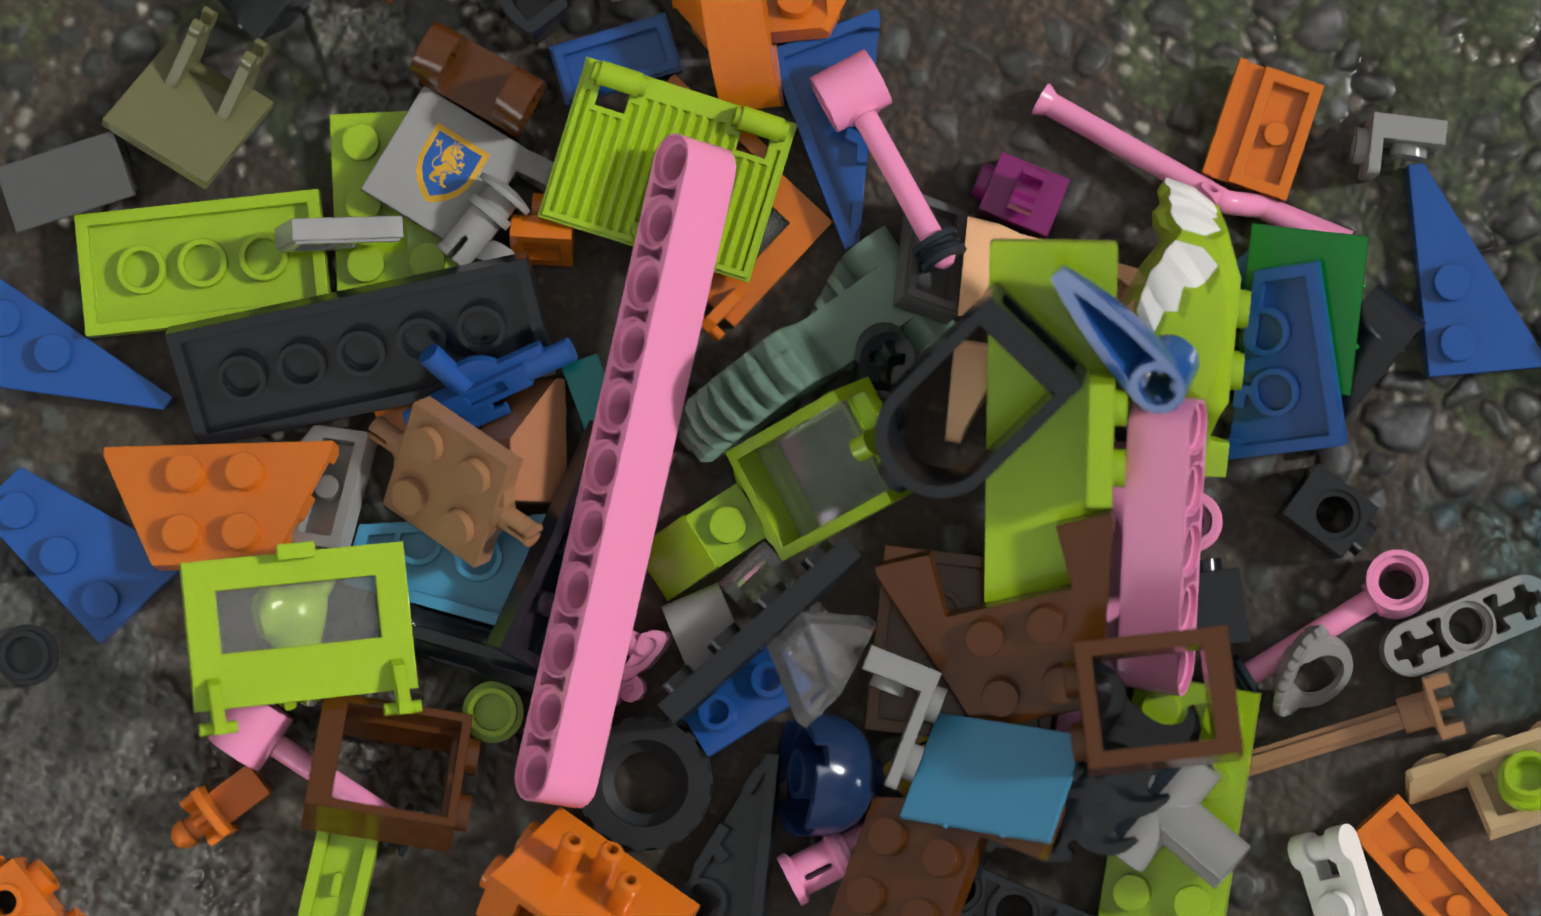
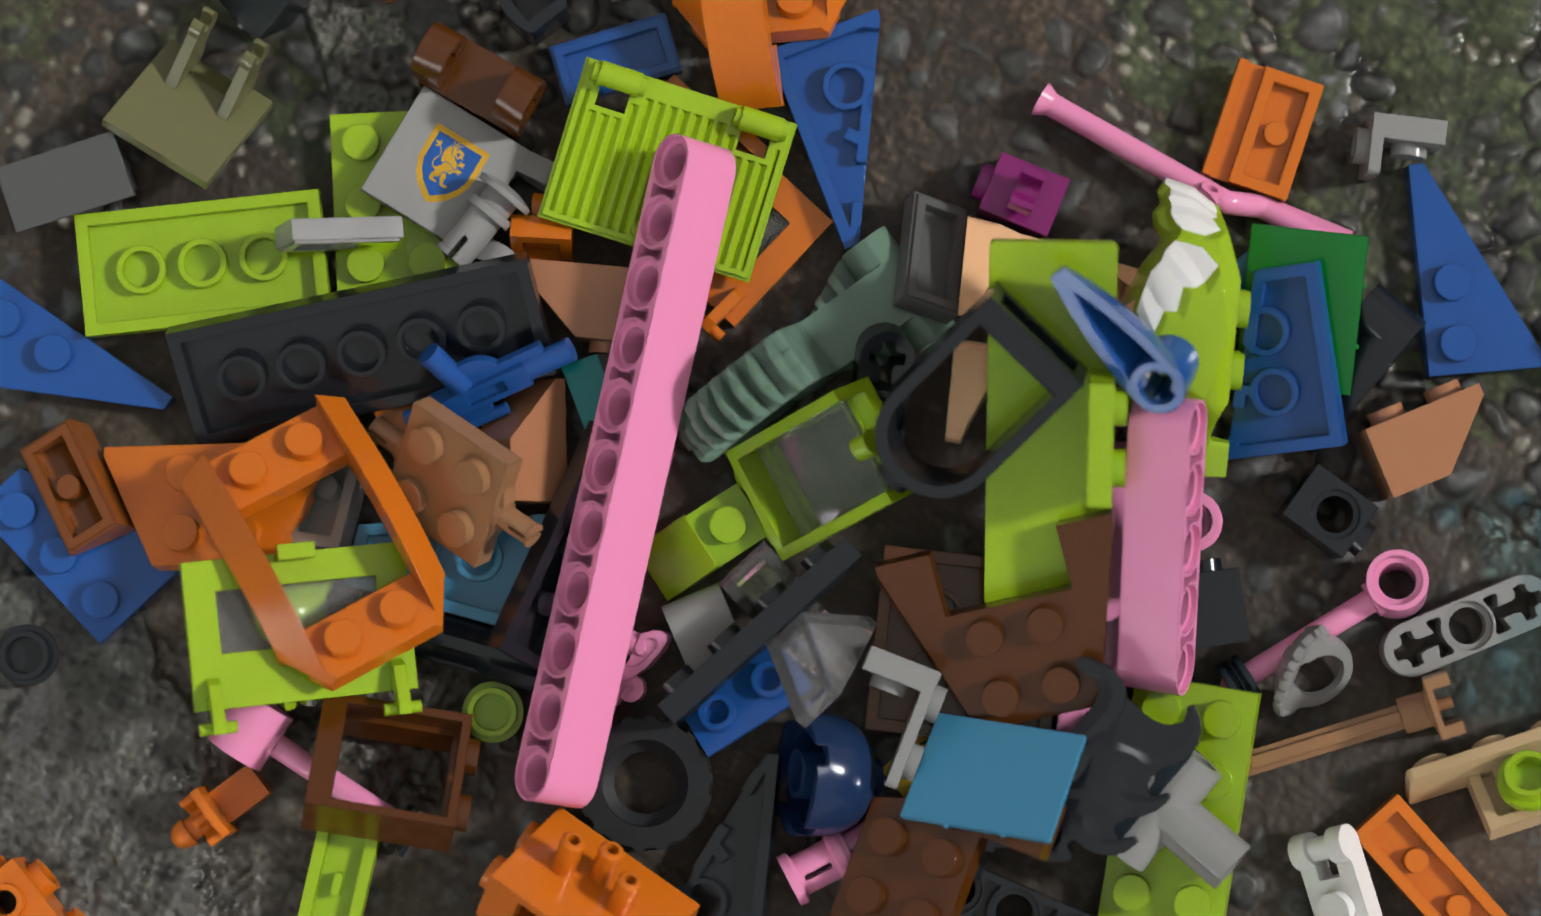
bright pink piece [809,49,967,273] -> none
reddish brown window [1062,625,1244,777] -> none
none -> dark orange slope [19,419,135,556]
none -> orange wedge [179,395,445,691]
none -> nougat slope [530,259,629,356]
none -> nougat slope [1355,378,1484,501]

